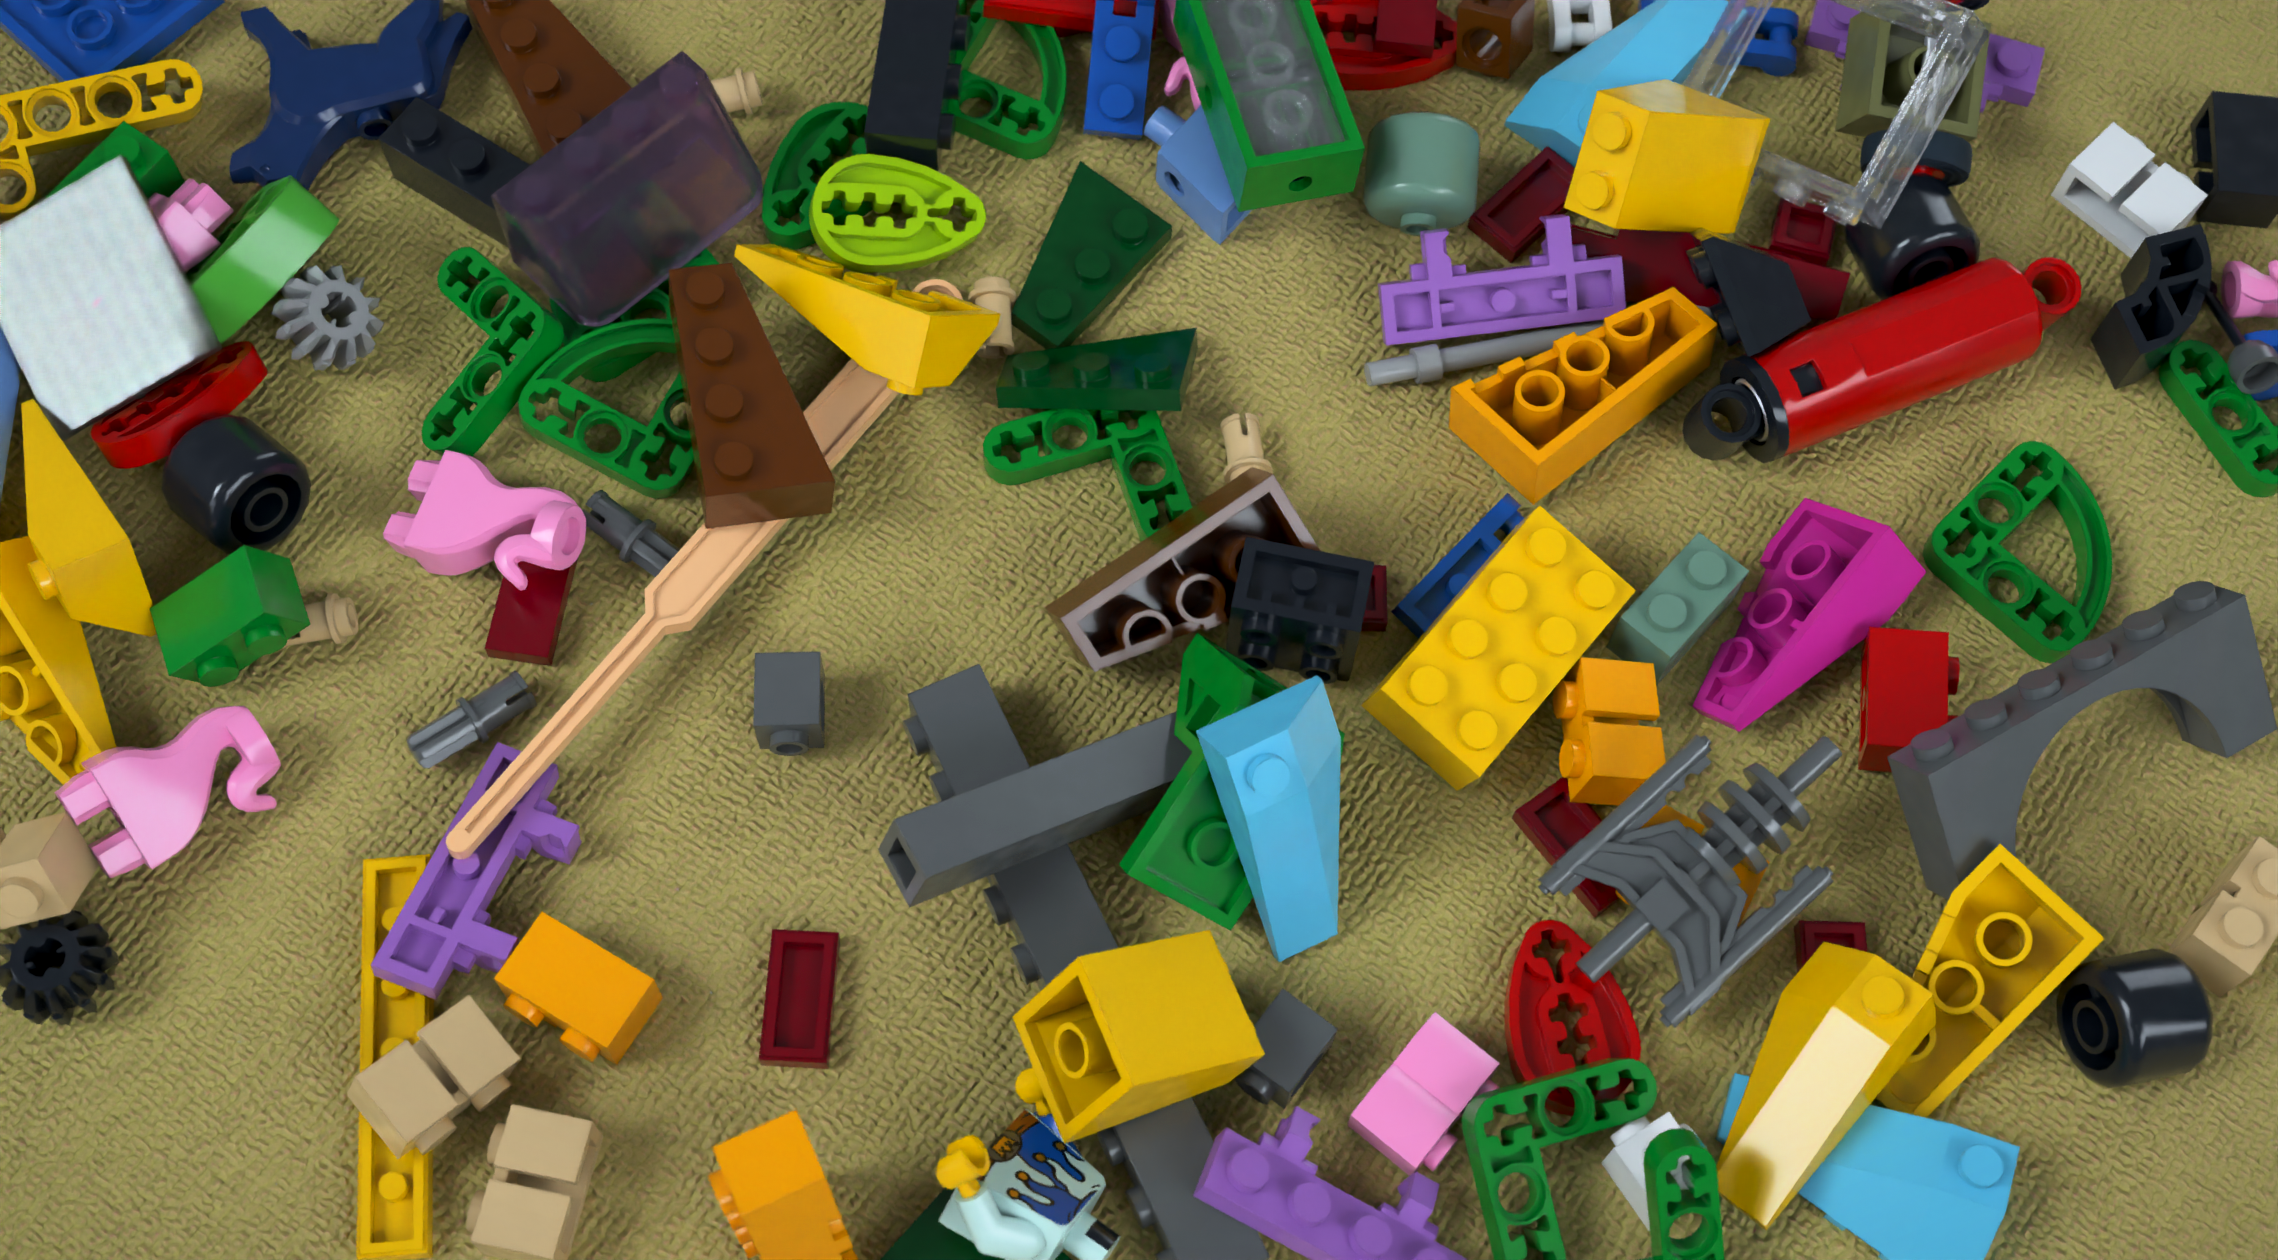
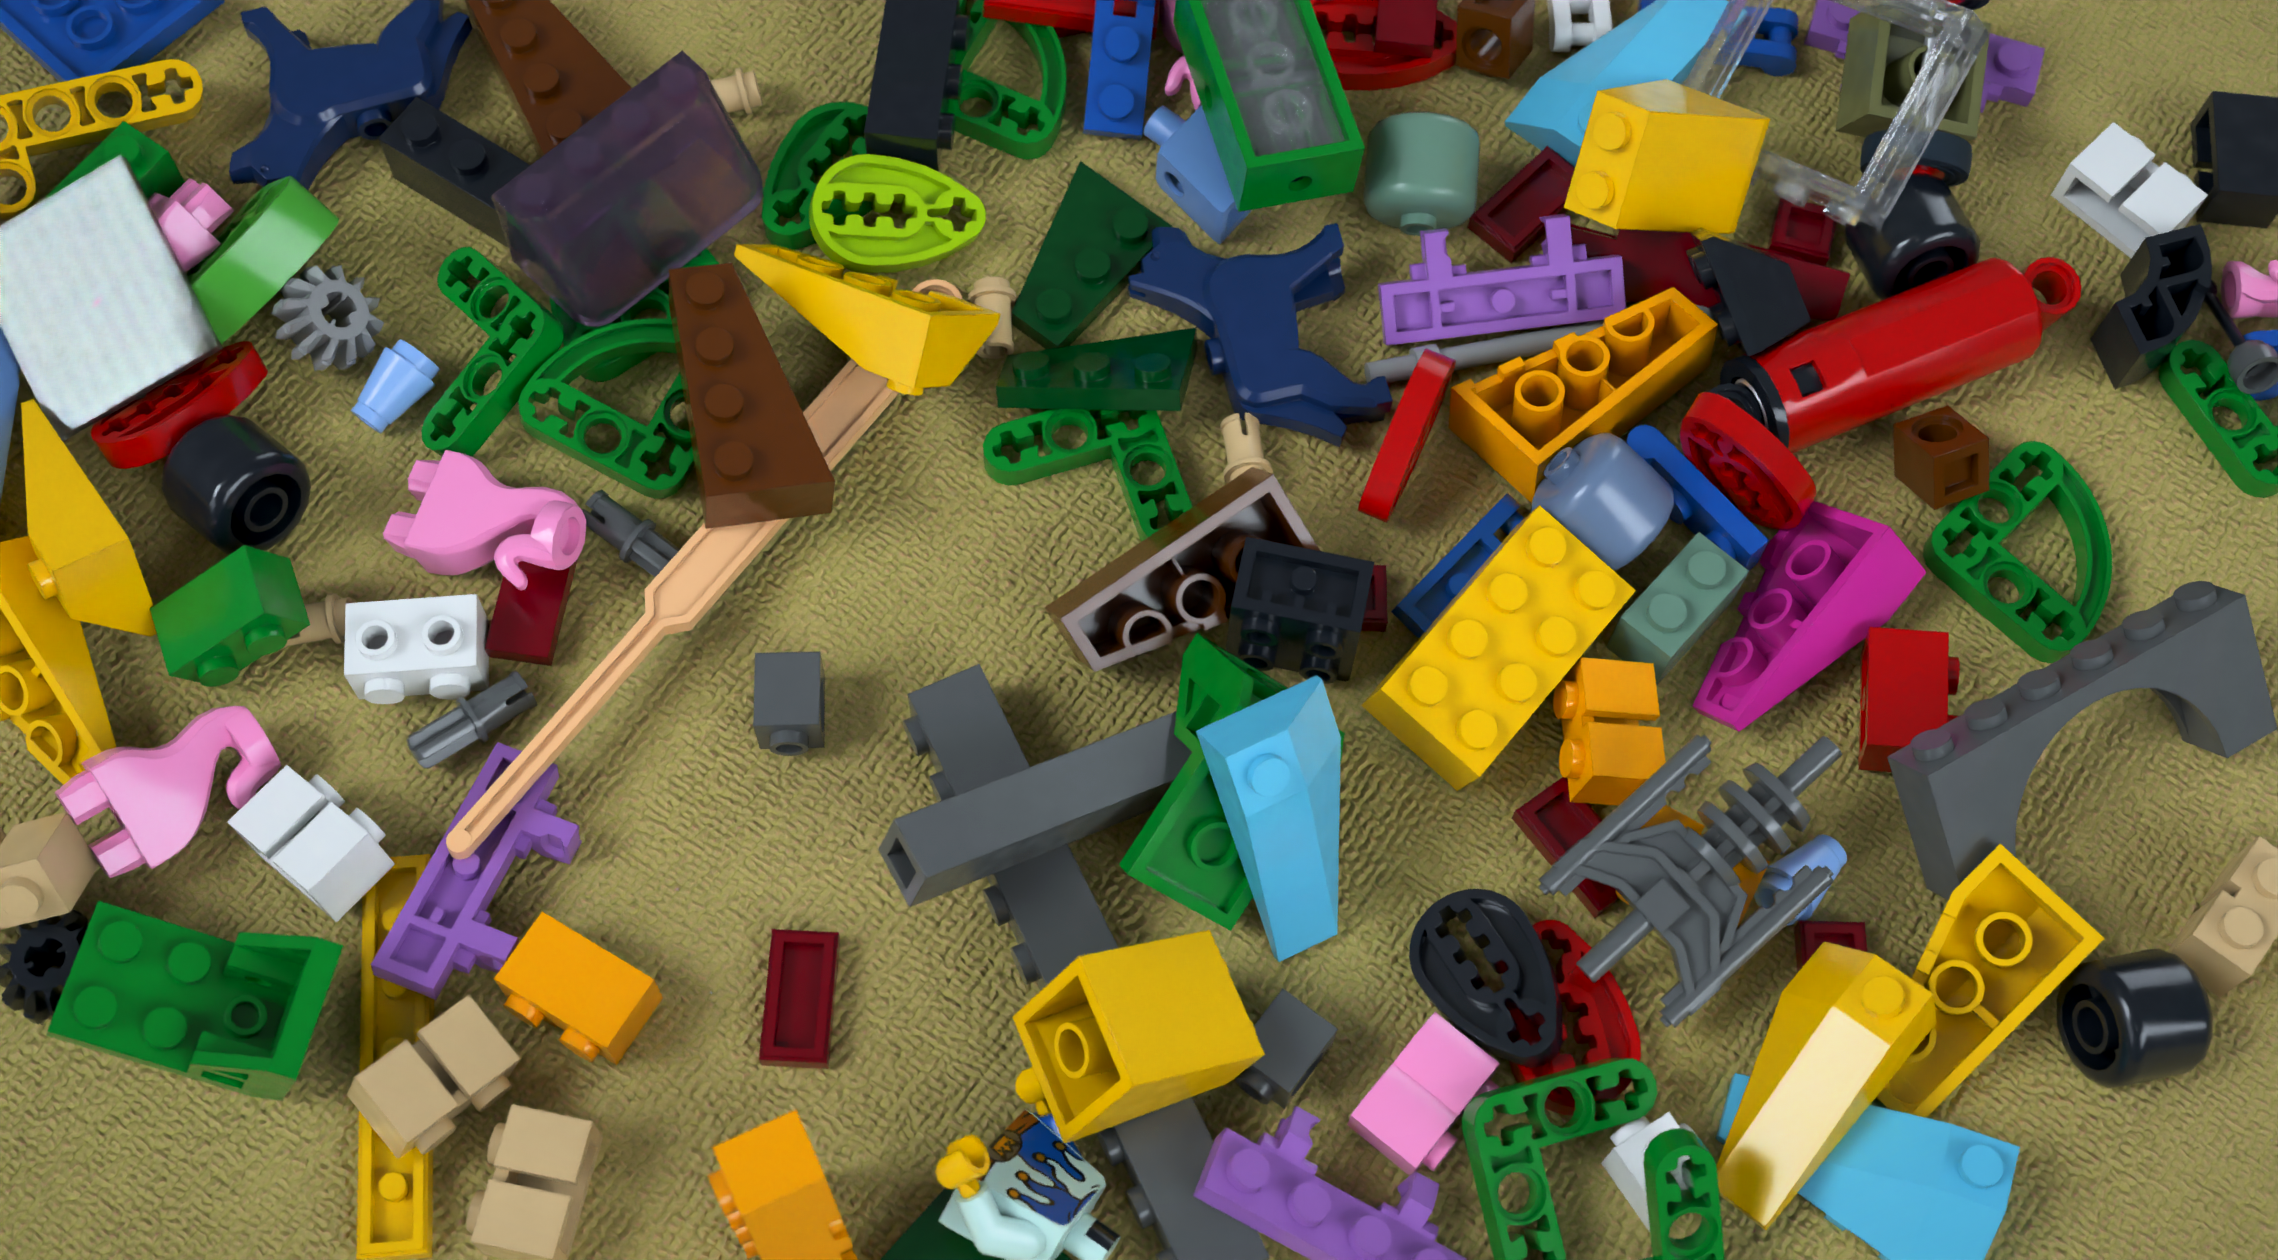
none -> green bracket [46,901,344,1101]
none -> white piece [227,765,395,923]
none -> white brick [344,594,489,704]
none -> light blue cone [351,339,440,434]
none -> dark blue animal [1128,223,1393,447]
none -> red piece [1358,348,1456,523]
none -> black piece [1409,889,1563,1068]
none -> sand blue head [1531,433,1674,571]
none -> blue plate [1626,425,1769,571]
none -> red piece [1680,392,1816,530]
none -> light blue cone [1754,834,1847,926]
none -> reddish brown brick [1893,405,1989,510]

